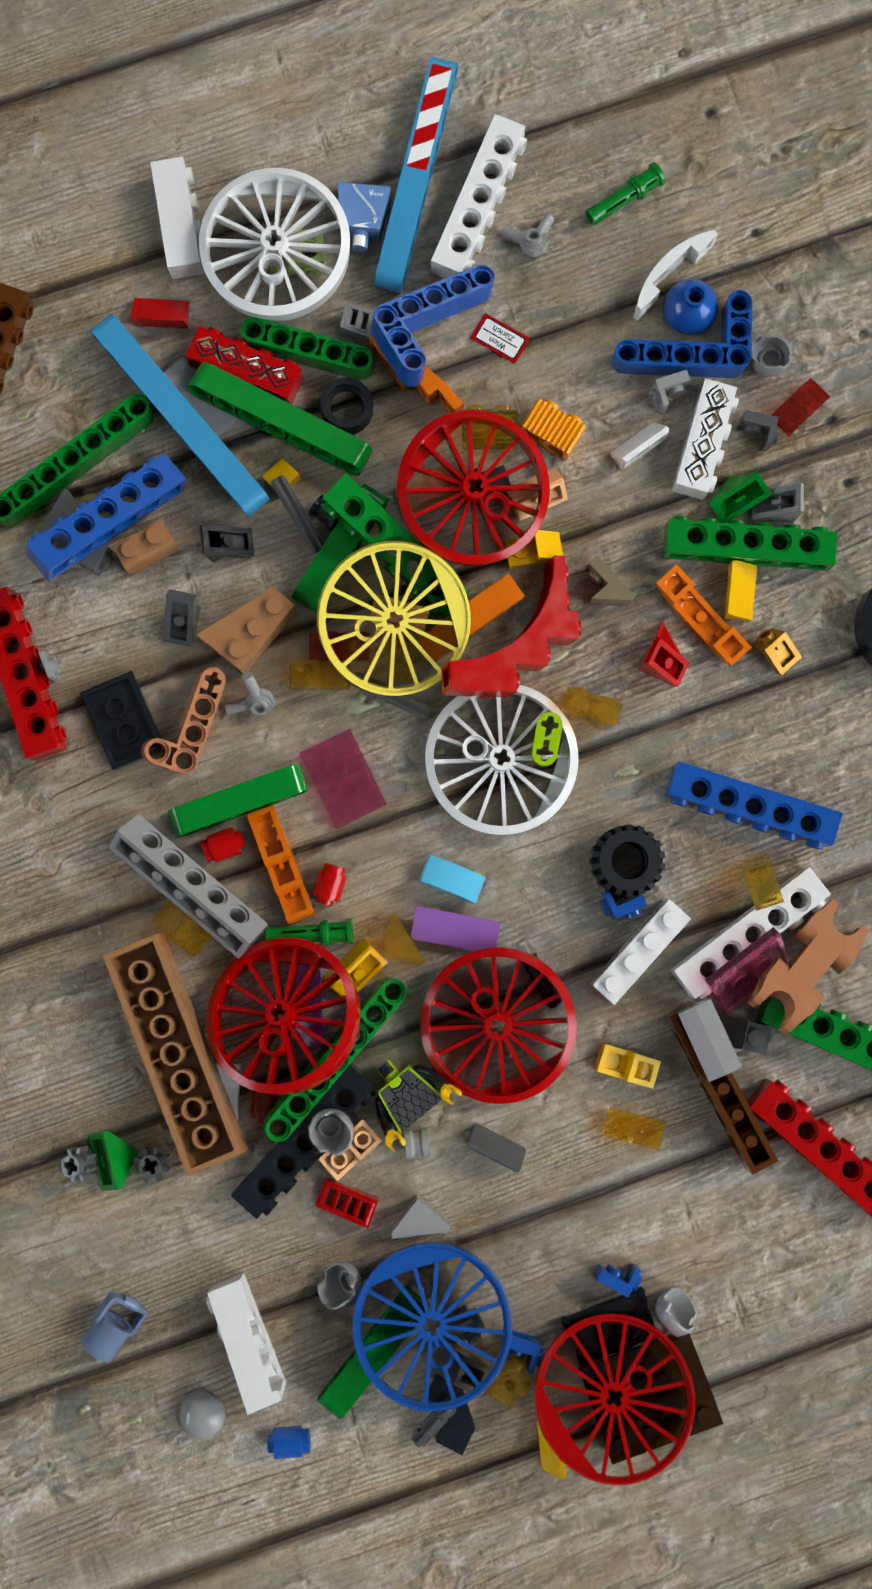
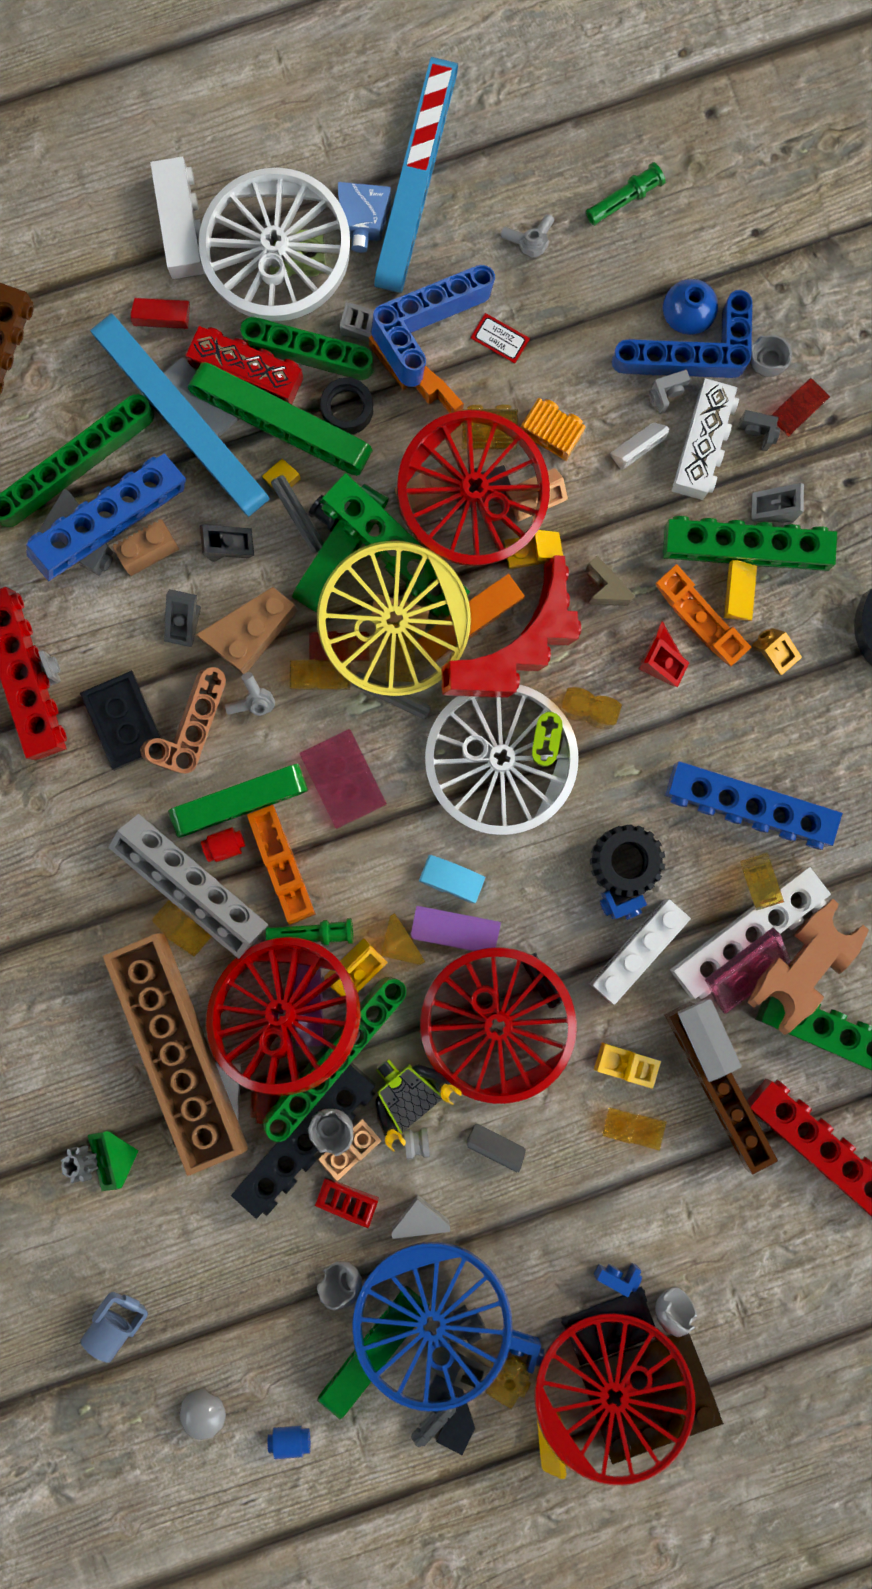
dark grey gear [134,1145,171,1183] -> none
white wedge [206,1273,287,1415] -> none
red brick [312,863,347,906] -> none
white brick [431,114,528,278] -> none
white slope [633,230,718,321] -> none
green slope [709,471,772,523] -> none
dark grey slope [718,1013,773,1055] -> none

